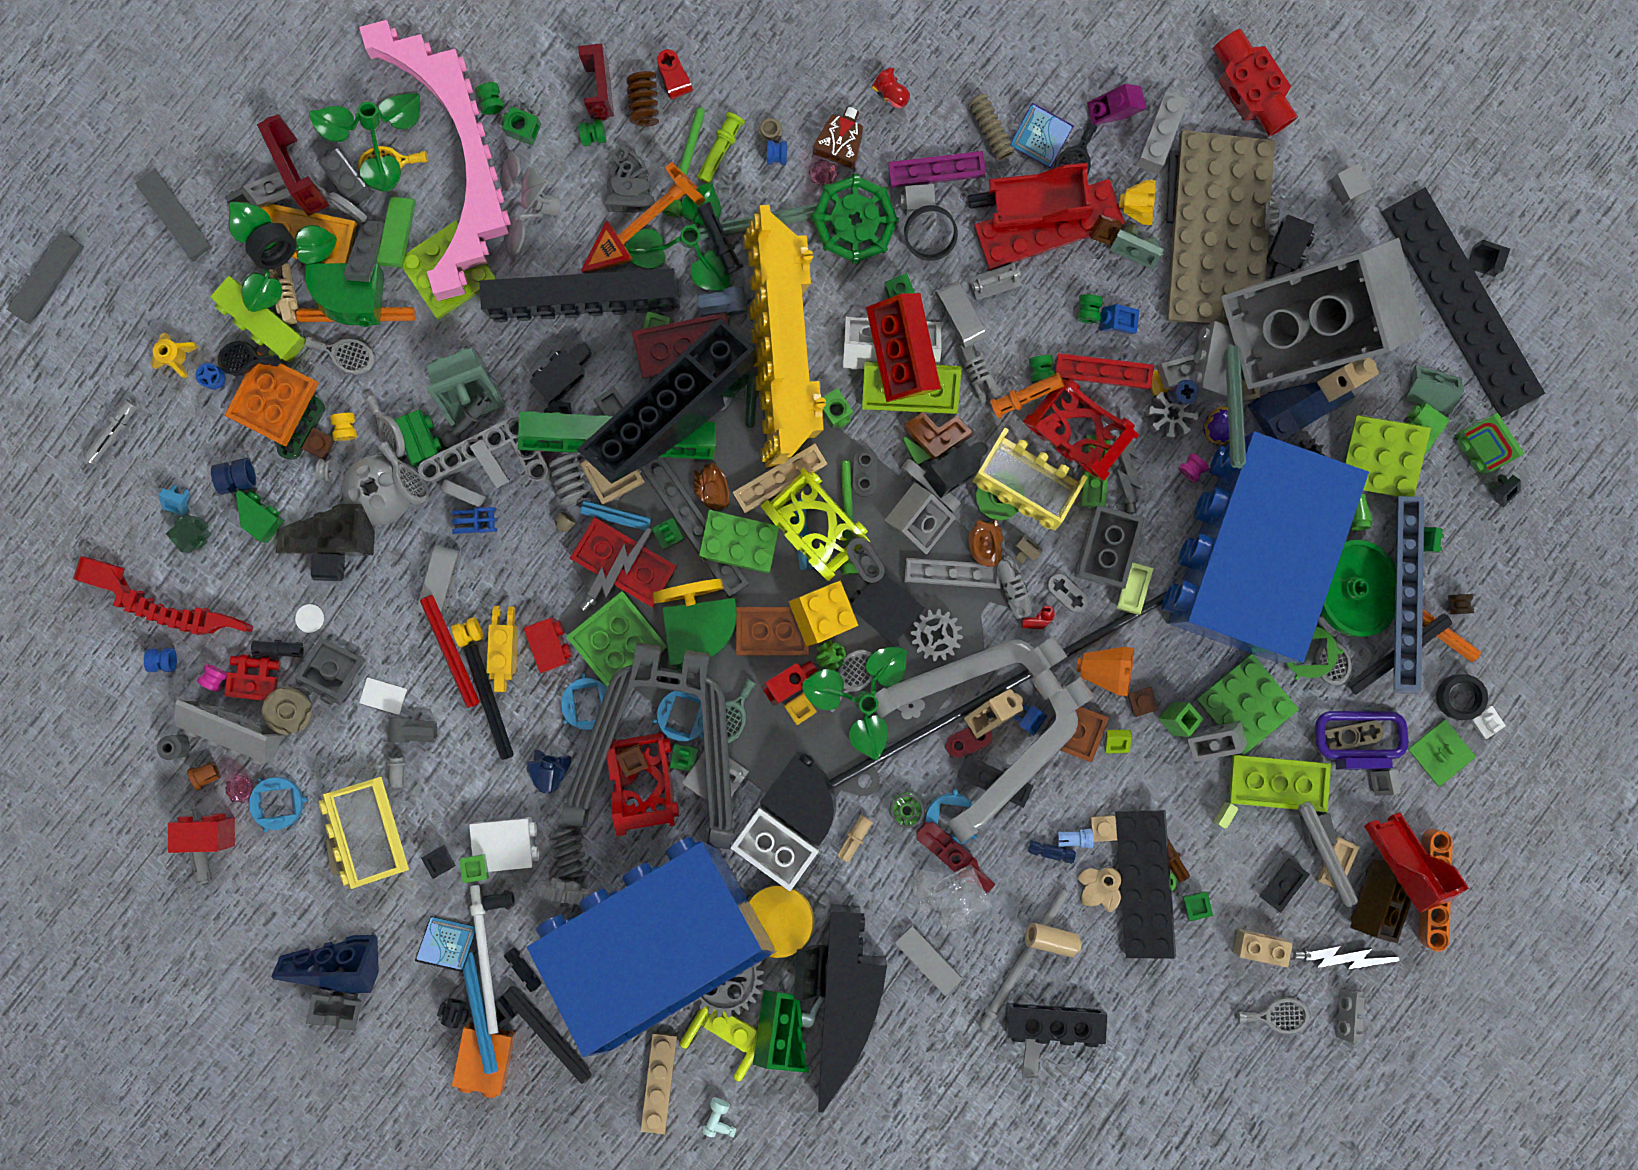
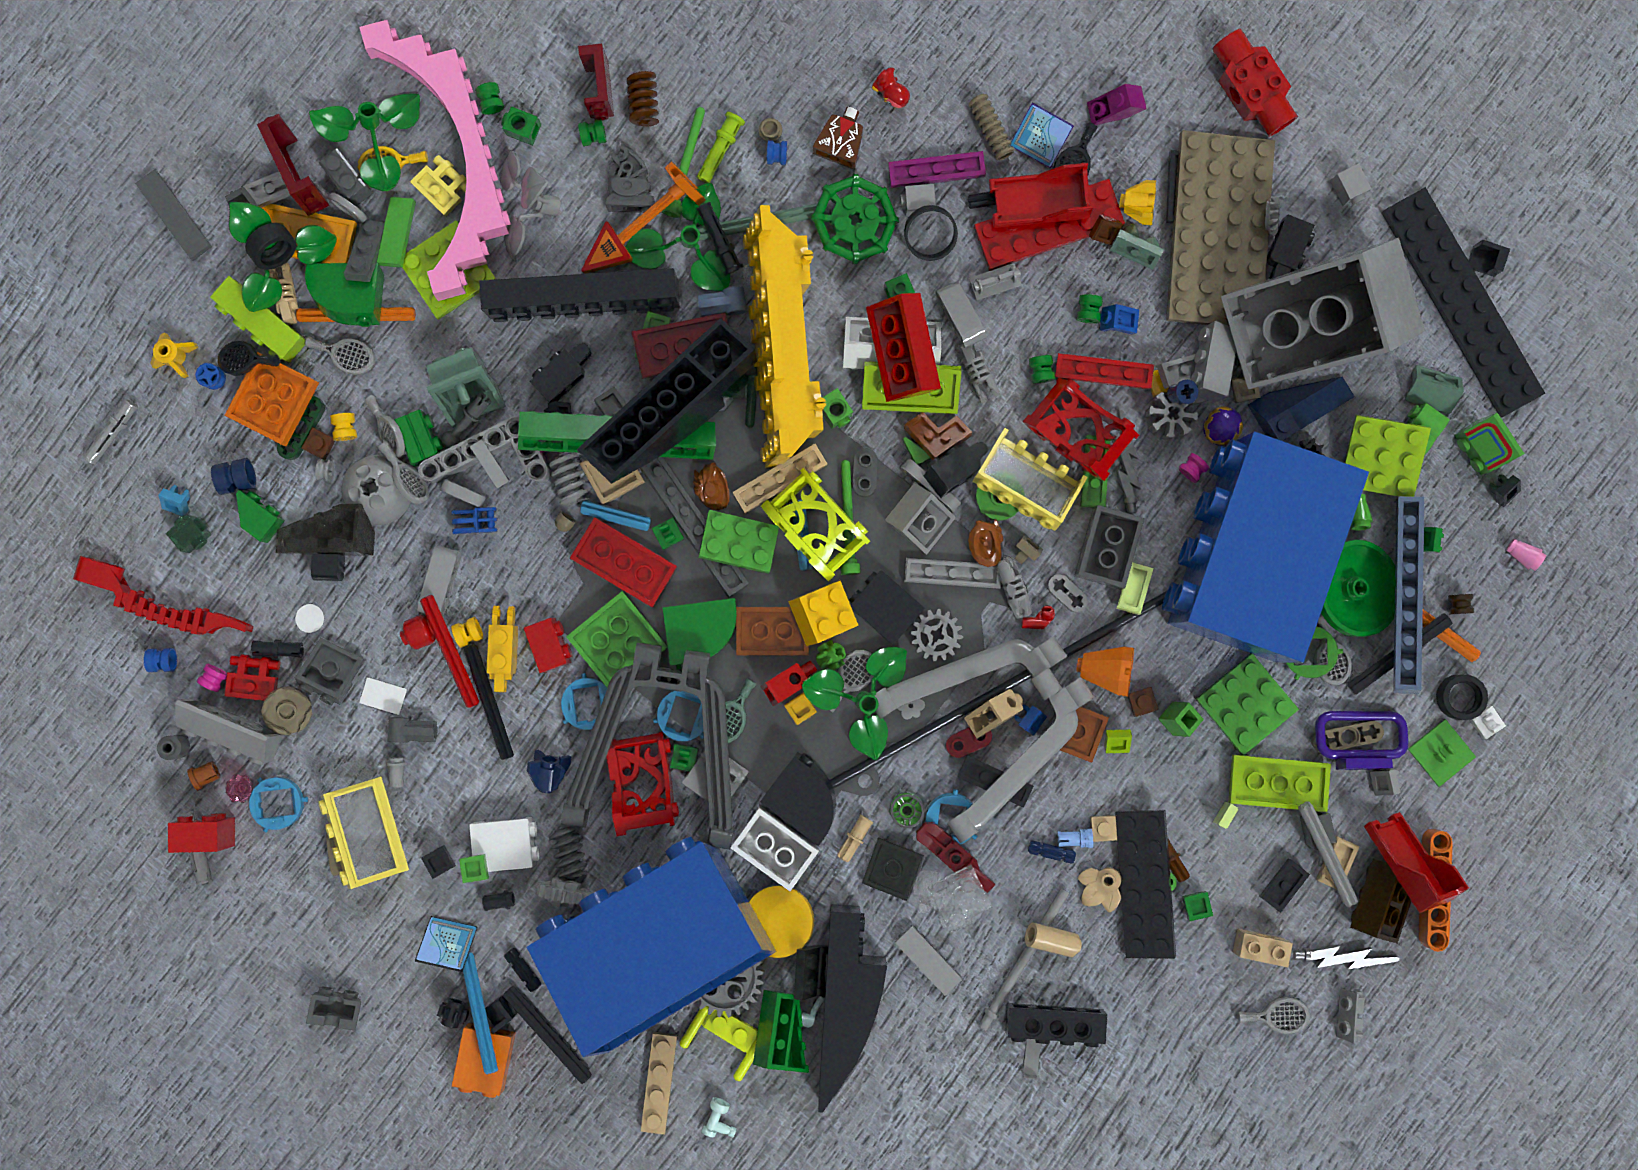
dark grey tile [6,232,84,324] -> none
dark blue wedge [271,935,379,993] -> none
white bar [470,885,498,1035] -> none
flat silver piece [578,528,652,612] -> none
reddish brown plate [616,743,649,777] -> none
yellow piece [652,579,724,606] -> none
red piece [657,49,693,100] -> none
clear pink piece [809,159,838,187] -> none
dark grey plate [847,537,884,583] -> none
orange pin [990,373,1064,419] -> none
light grey brick [1136,91,1188,174] -> none
light grey brick [1187,721,1247,762] -> none
sand green axle [1225,344,1246,469] -> none
tan torso [1317,357,1379,402] -> none
none -> red head [400,615,436,650]
none -> light yellow plate [410,155,467,217]
none -> pearl dark grey plate [862,837,924,901]
none -> bright pink cone [1506,539,1546,571]

